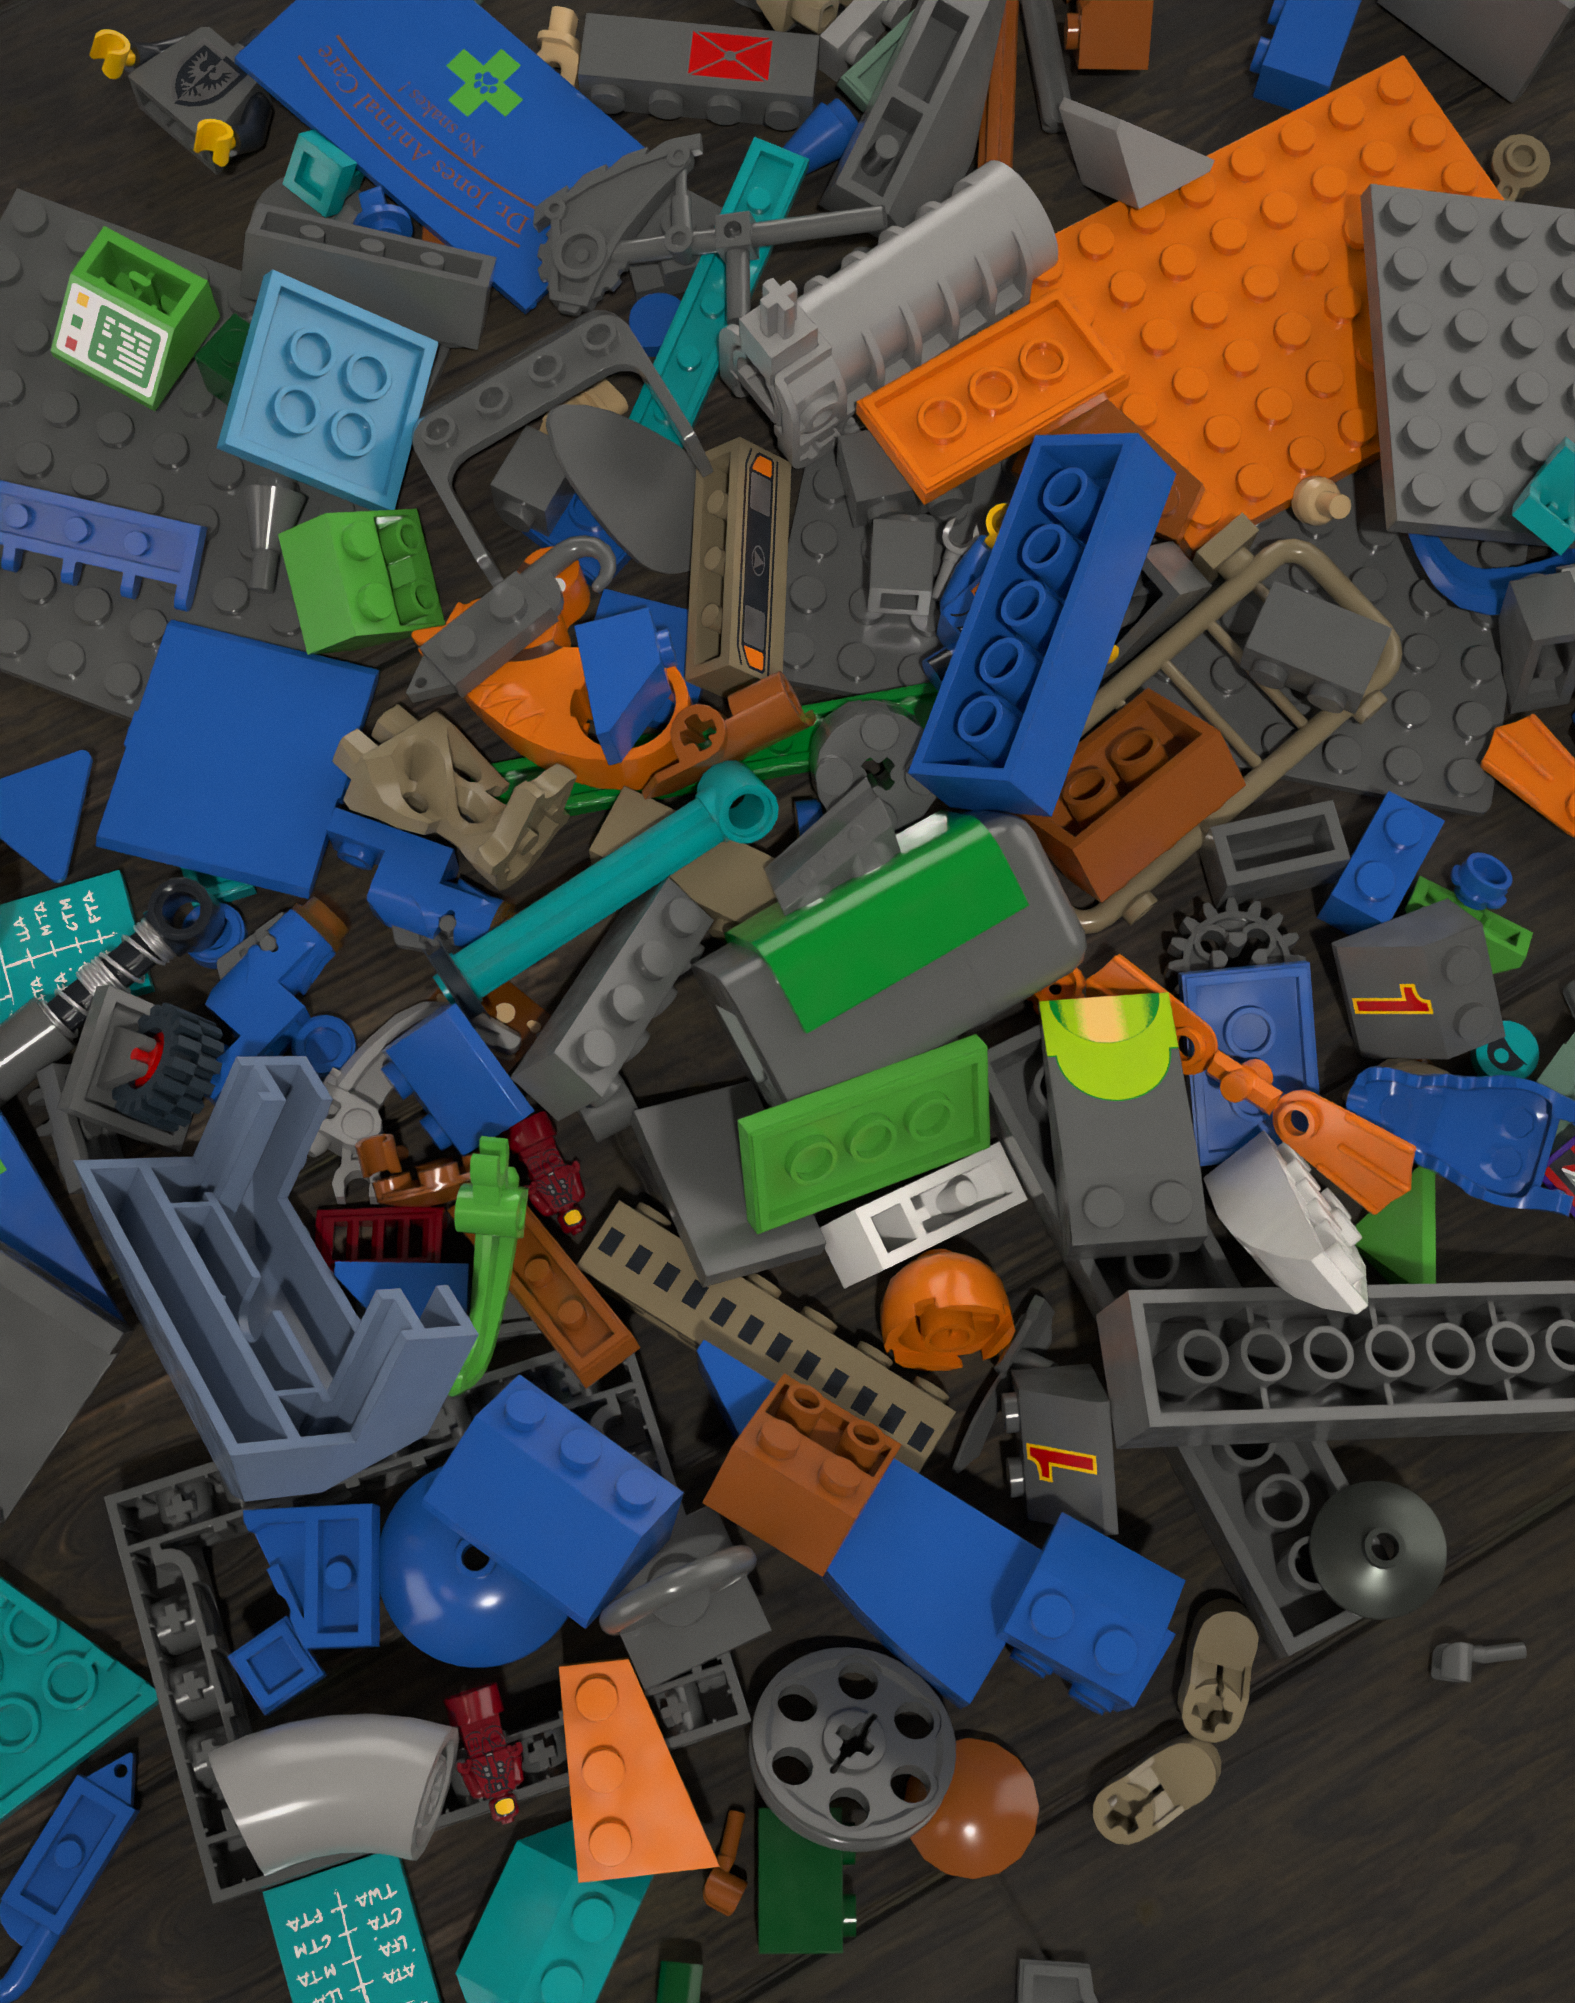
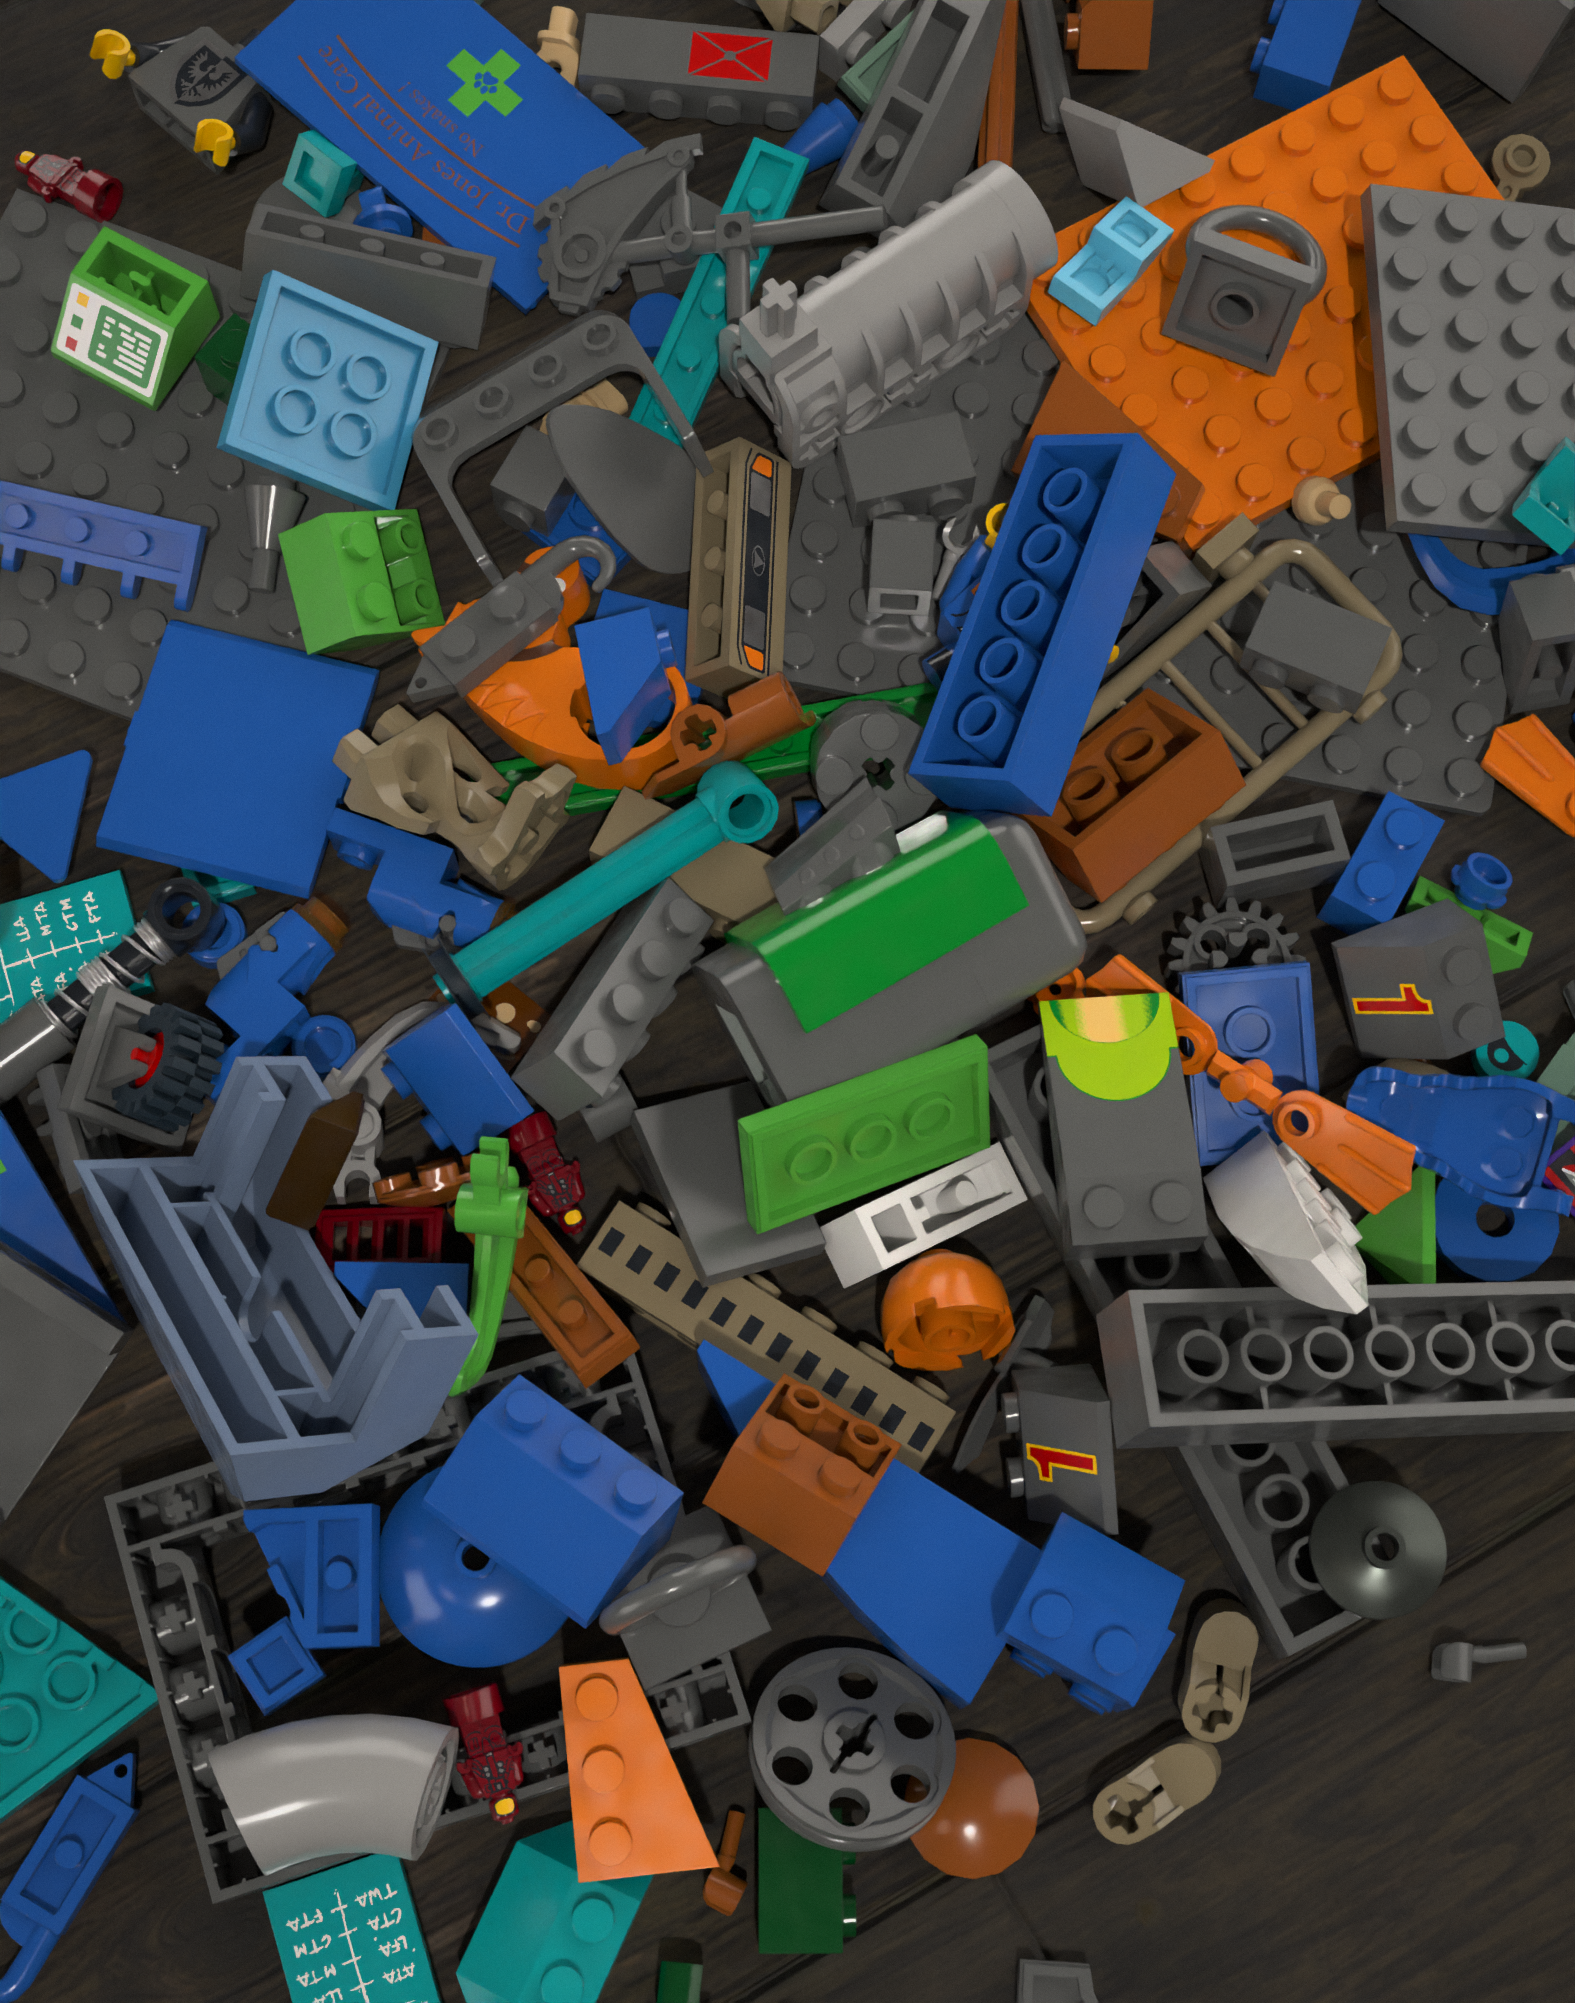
dark orange hand [355,1134,409,1178] -> none
orange tile [856,287,1130,505] -> none
none -> dark red piece [14,150,123,223]
none -> dark brown slope [266,1091,365,1231]
none -> medium azure slope [1047,196,1174,327]
none -> dark grey tile [1161,205,1327,377]
none -> blue tile [1435,1178,1559,1283]

